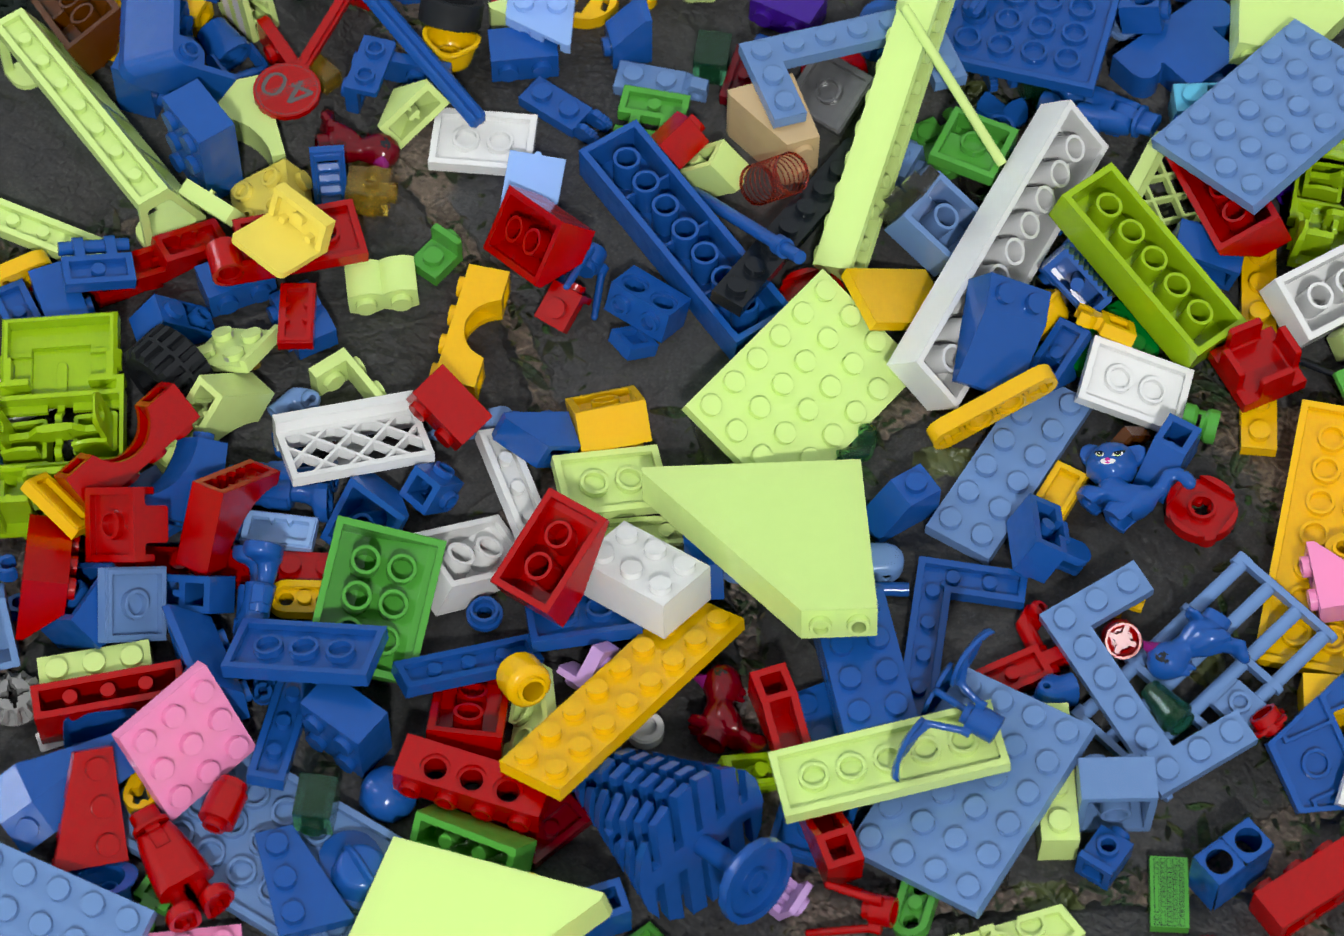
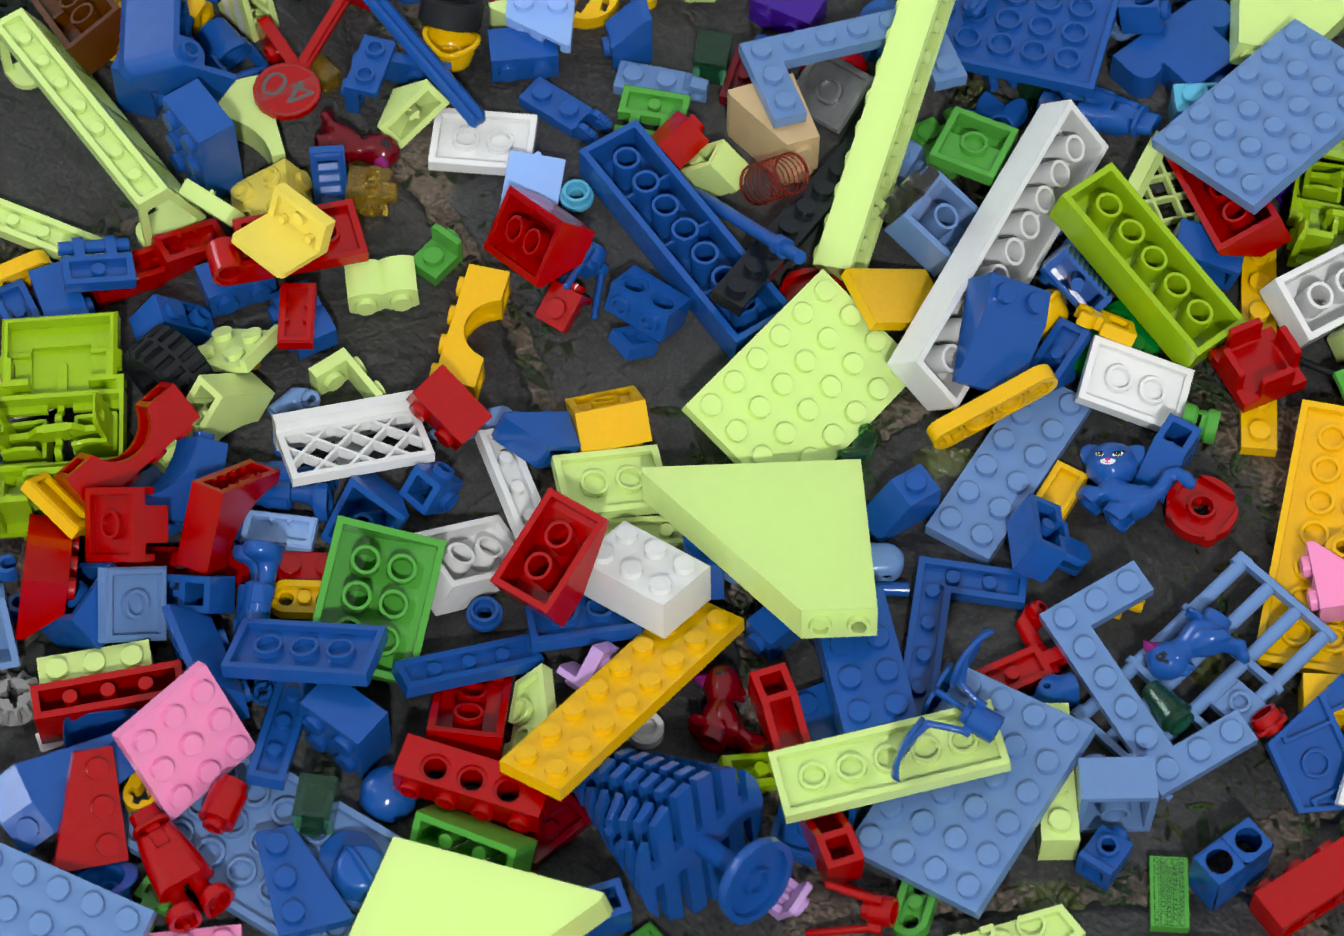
yellow head [496,651,551,708] -> none
yellowish green axle [899,4,1007,168] -> none
wheel [1100,618,1142,660] -> none
reddish brown tile [1110,426,1151,447] -> none
none -> medium azure plate [559,179,594,212]
none -> blue brick [745,606,800,662]

